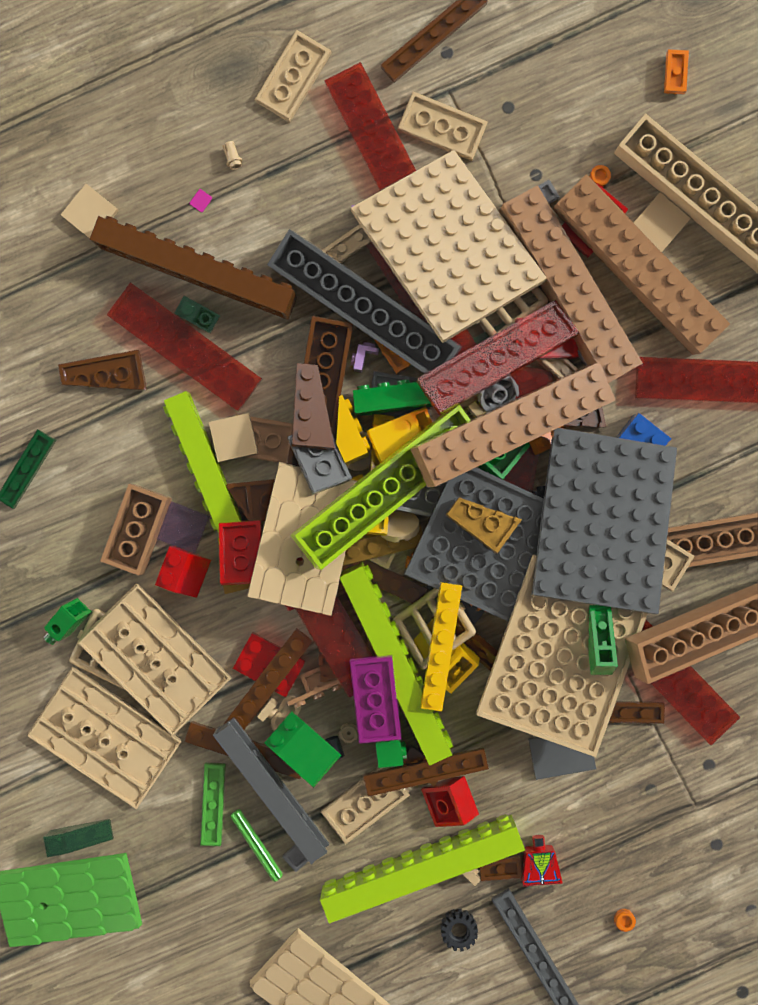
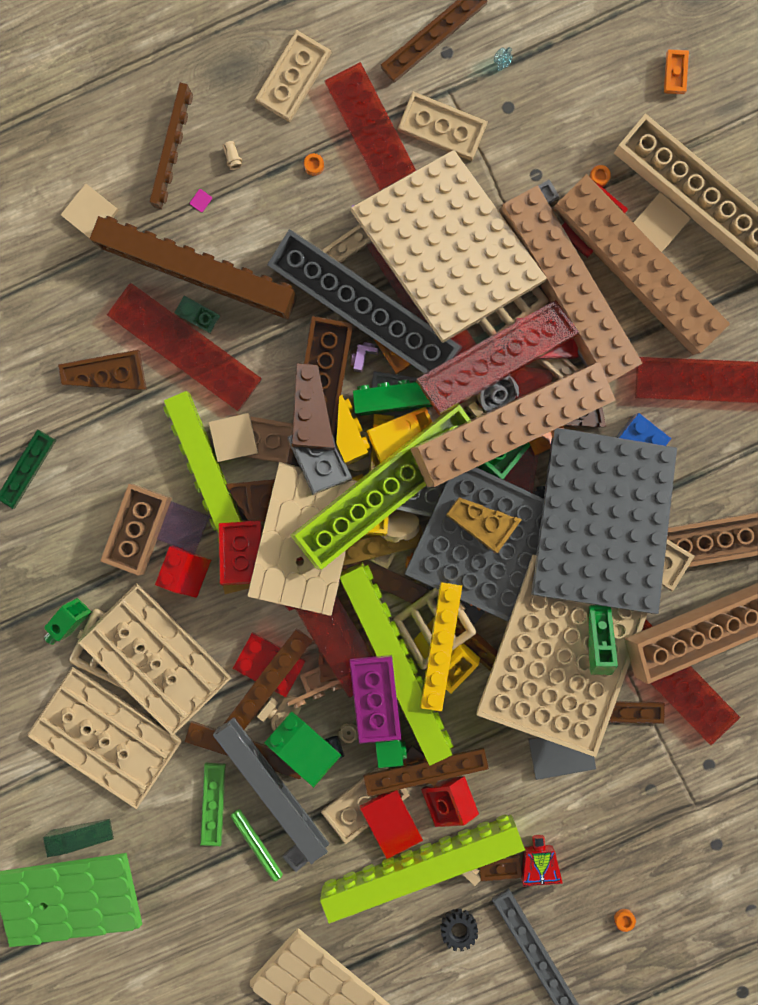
none -> reddish brown plate [150,82,193,209]
none -> orange tile [304,153,324,176]
none -> red tile [360,790,423,859]
none -> clear light blue plate [494,47,513,71]

